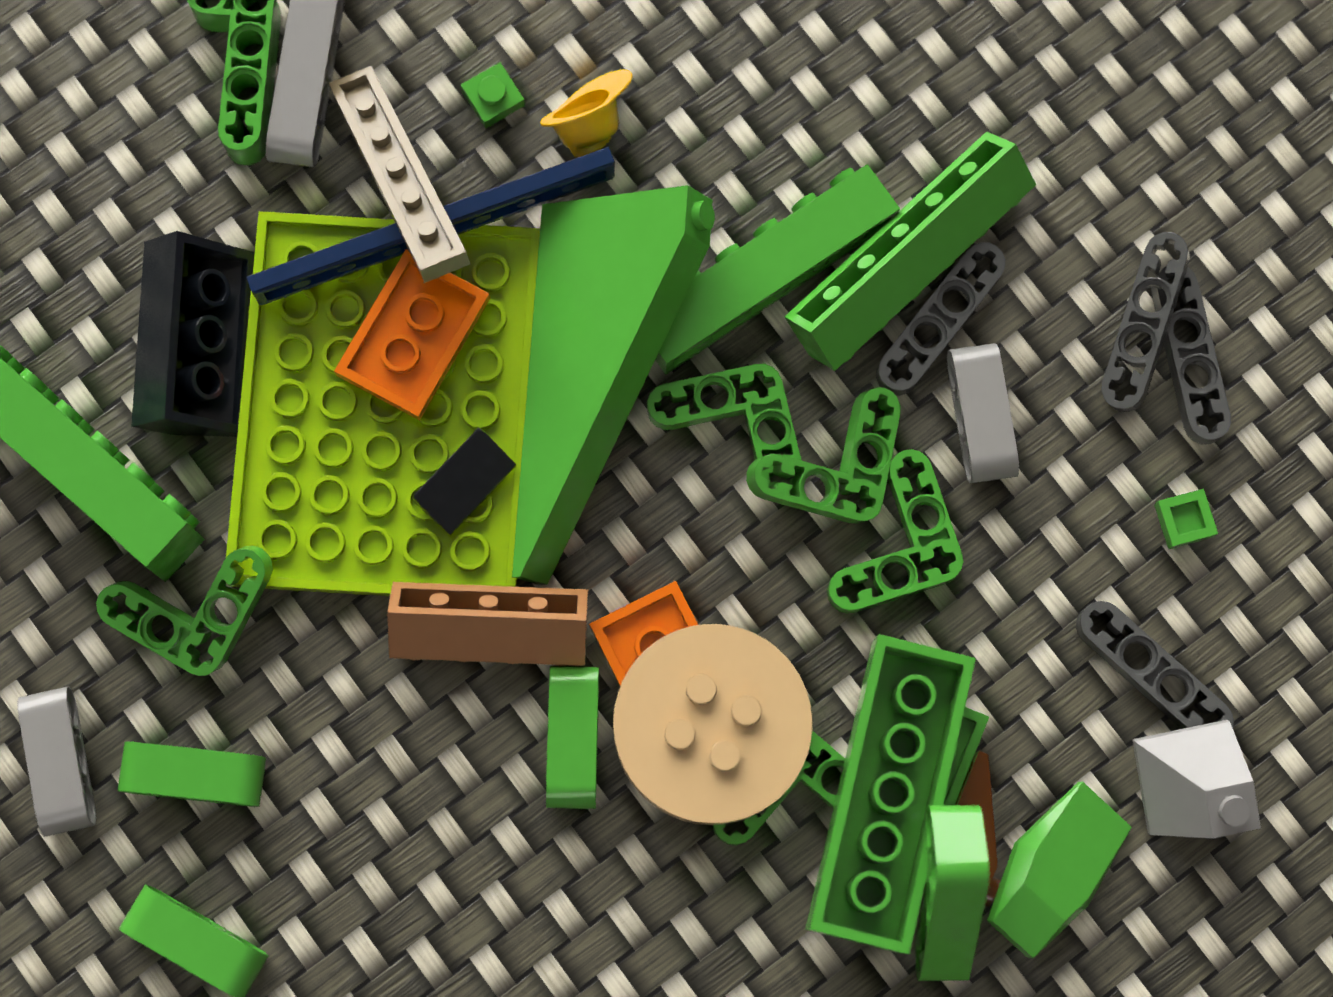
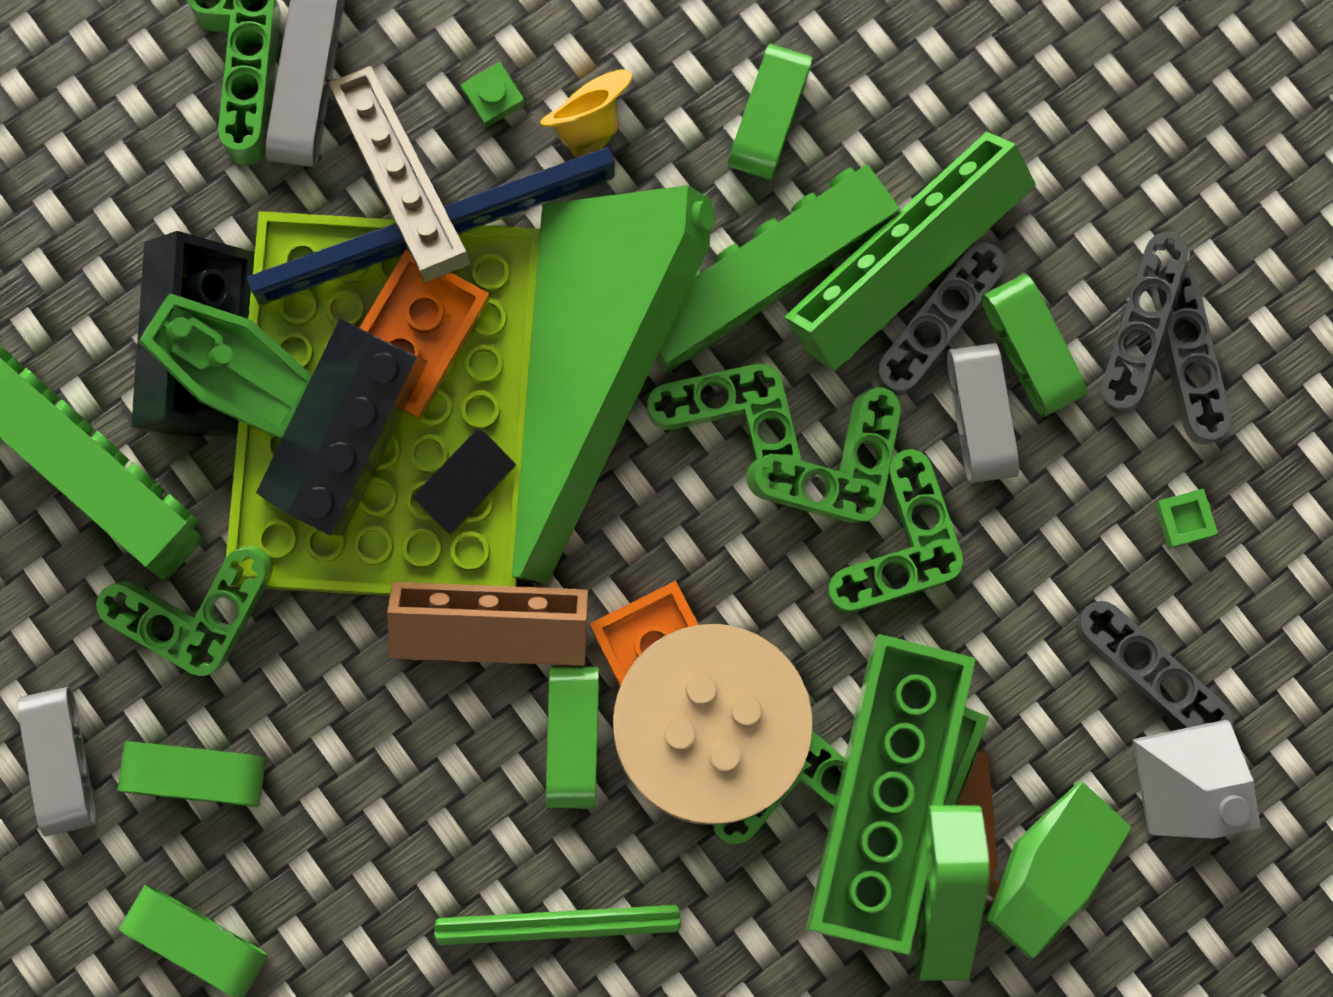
none -> bright green piece [138,294,312,439]
none -> black slope [256,319,427,536]
none -> bright green axle [435,905,681,945]
none -> bright green beam [727,43,813,181]
none -> bright green beam [981,274,1087,417]

